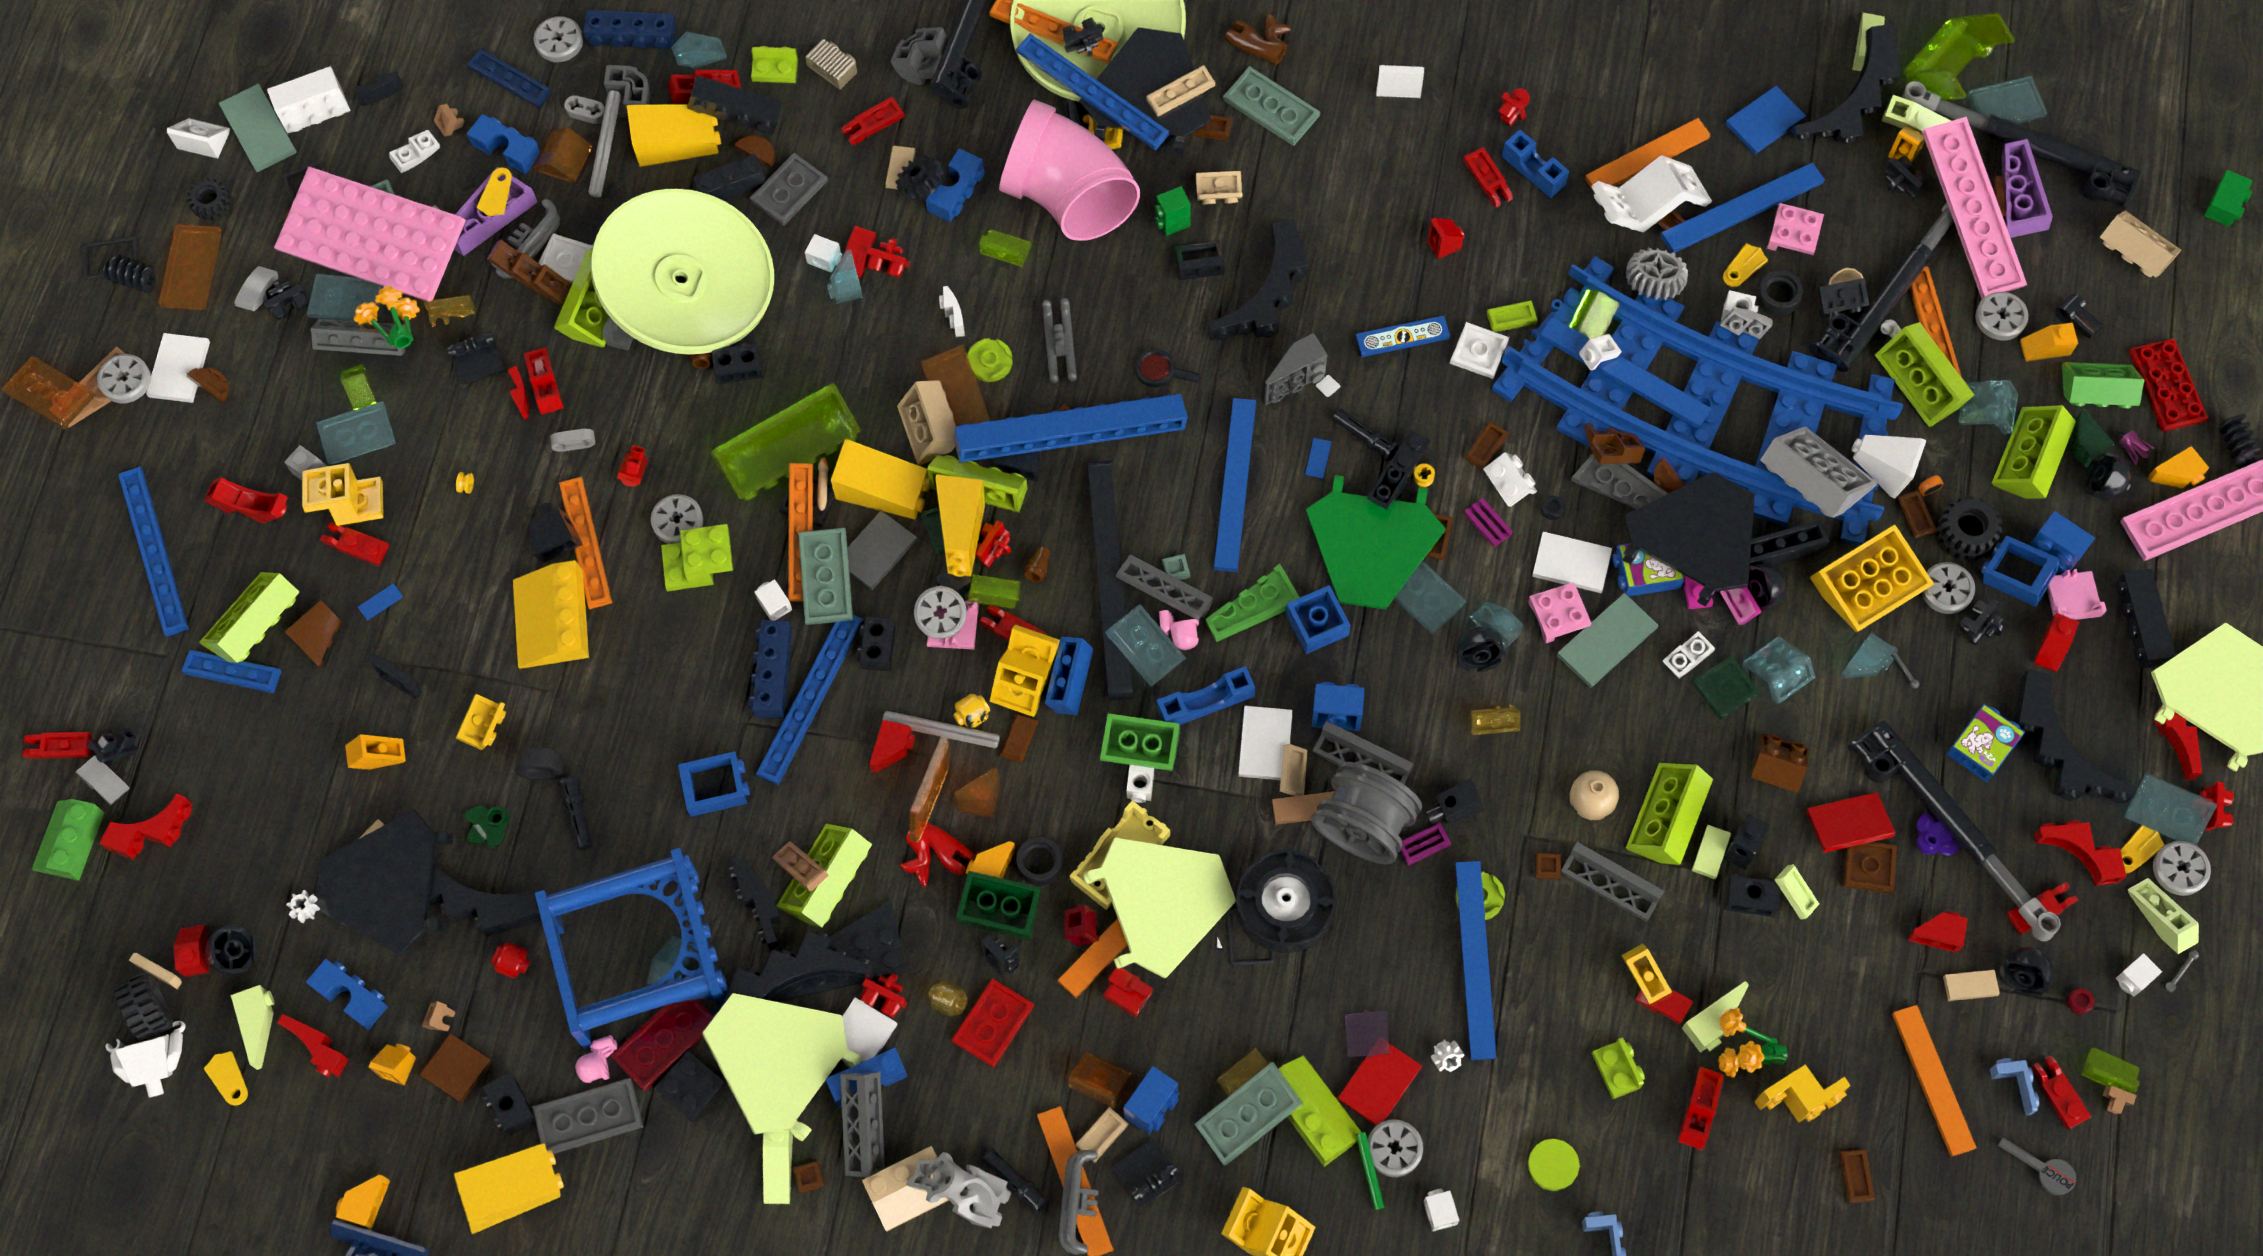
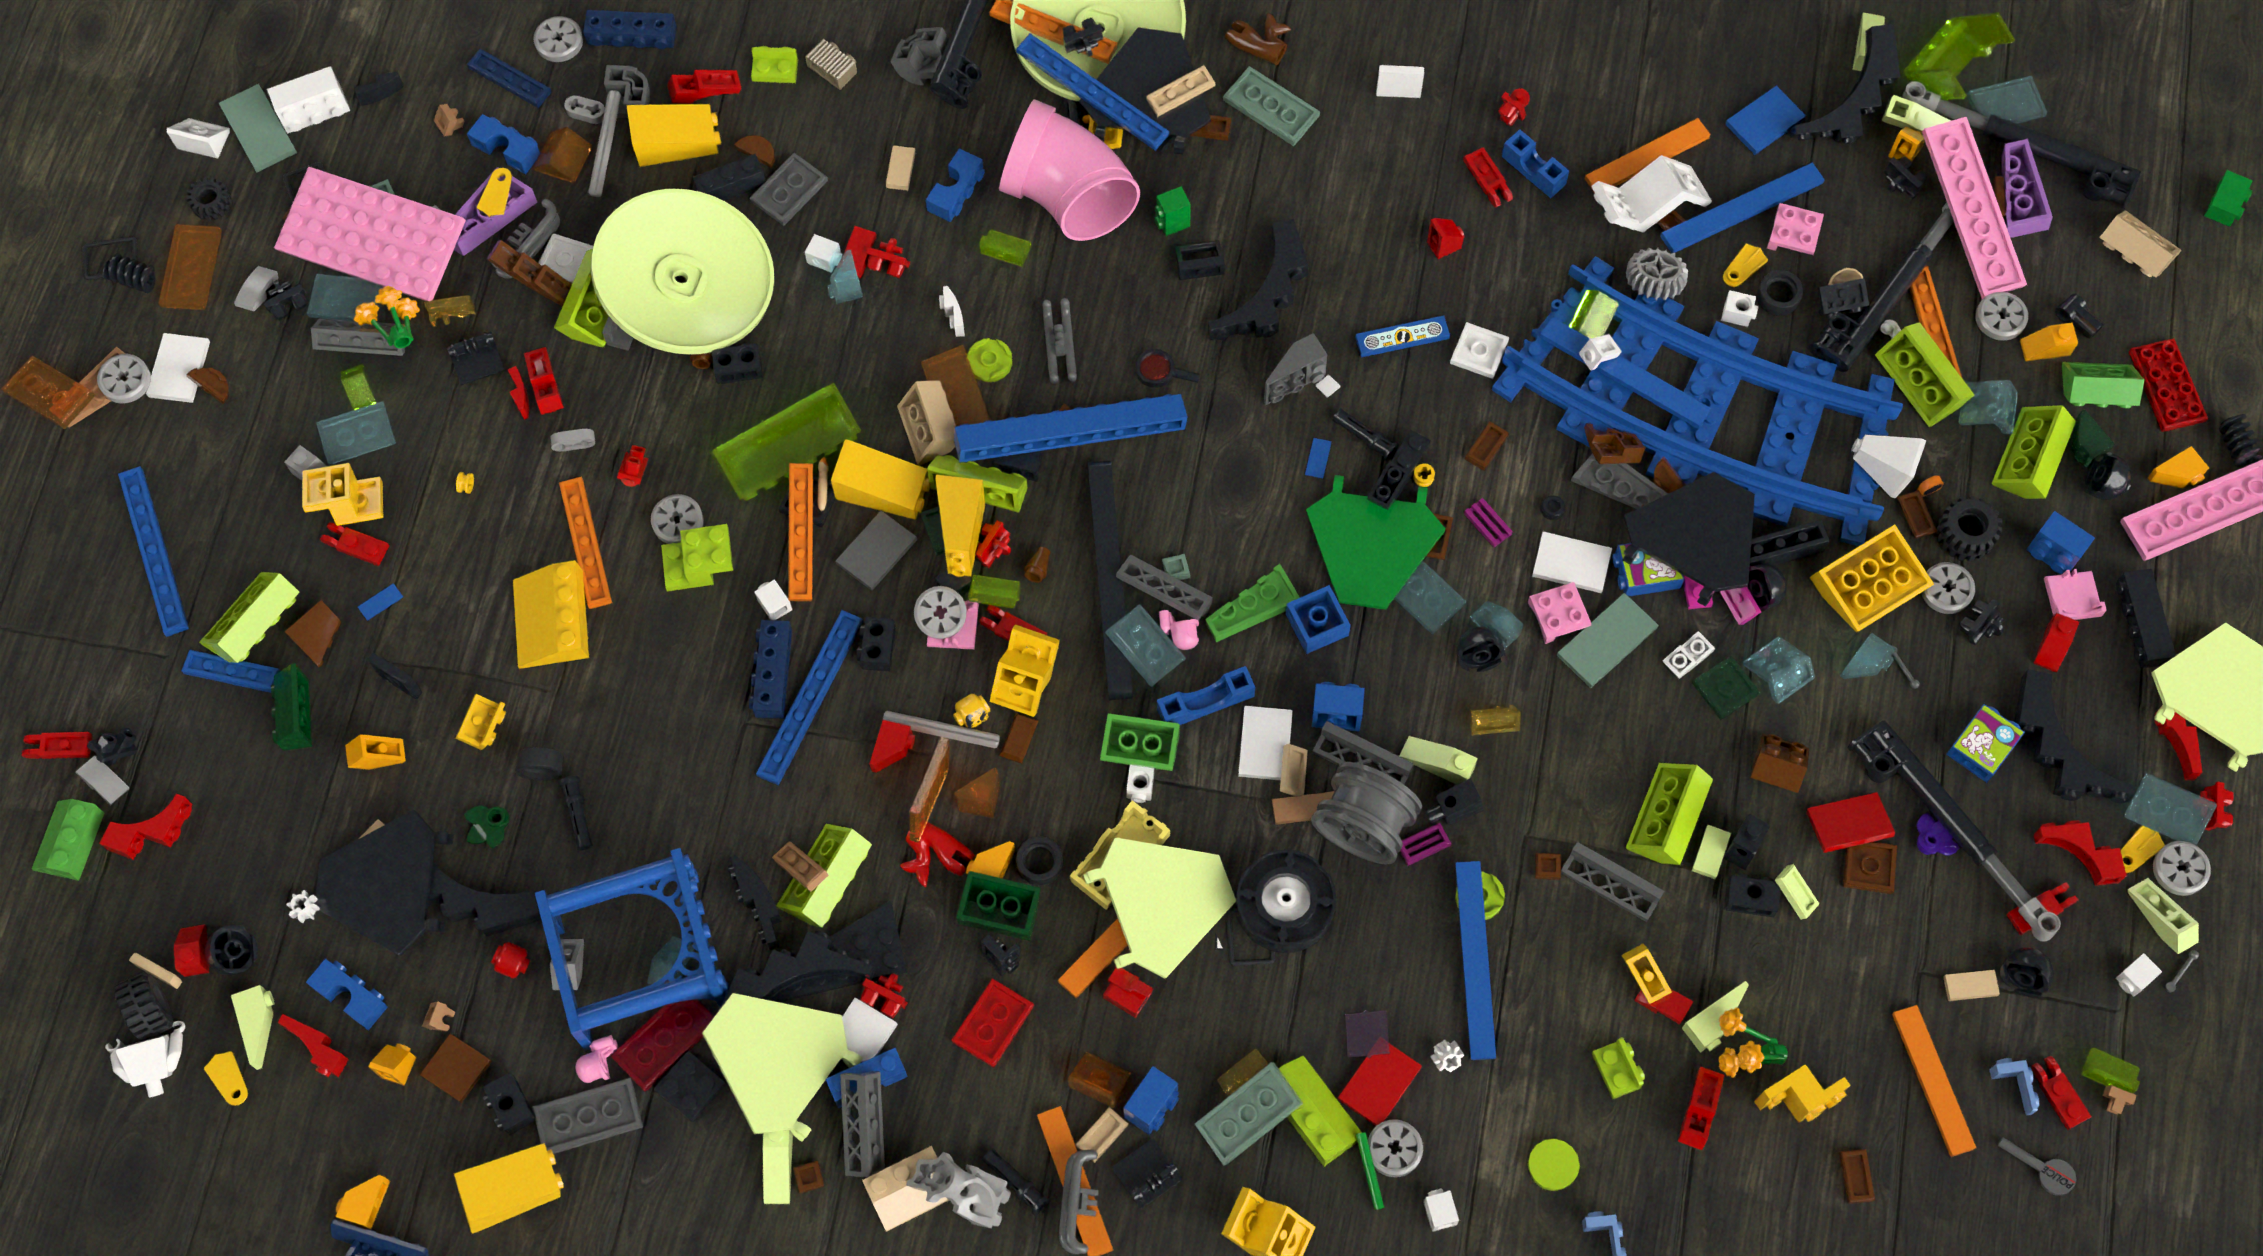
red arch [204,477,288,524] -> none
white slope [389,130,440,173] -> none
black torso [529,503,583,563] -> none
clear light blue slope [671,31,727,68] -> none
blue window [678,752,750,817] -> none
black brick [687,75,782,134] -> none
sand green tile [798,528,853,625] -> none
red hinge [841,97,905,145] -> none
black gear [895,155,944,200] -> none
clear yellow head [929,980,967,1017] -> none
blue brick [1045,637,1093,715] -> none
dark red brick [1065,905,1099,947] -> none
tan bracket [1196,171,1243,205] -> none
blue tile [1214,398,1256,572] -> none
white bracket [1484,452,1537,507] -> none
lime tile [1487,300,1537,332] -> none
tan cylinder [1569,770,1619,820] -> none
light grey slope [1720,308,1773,339] -> none
light grey slope [1760,426,1877,518] -> none
red slope [1908,911,1968,953] -> none
blue window [1981,535,2060,607] -> none
dark red tile [2067,988,2095,1015] -> none
flat silver piece [2119,431,2154,465] -> none
none -> dark green slope [271,663,312,751]
none -> light grey slope [550,939,584,990]
none -> yellowish green slope [1399,736,1477,785]

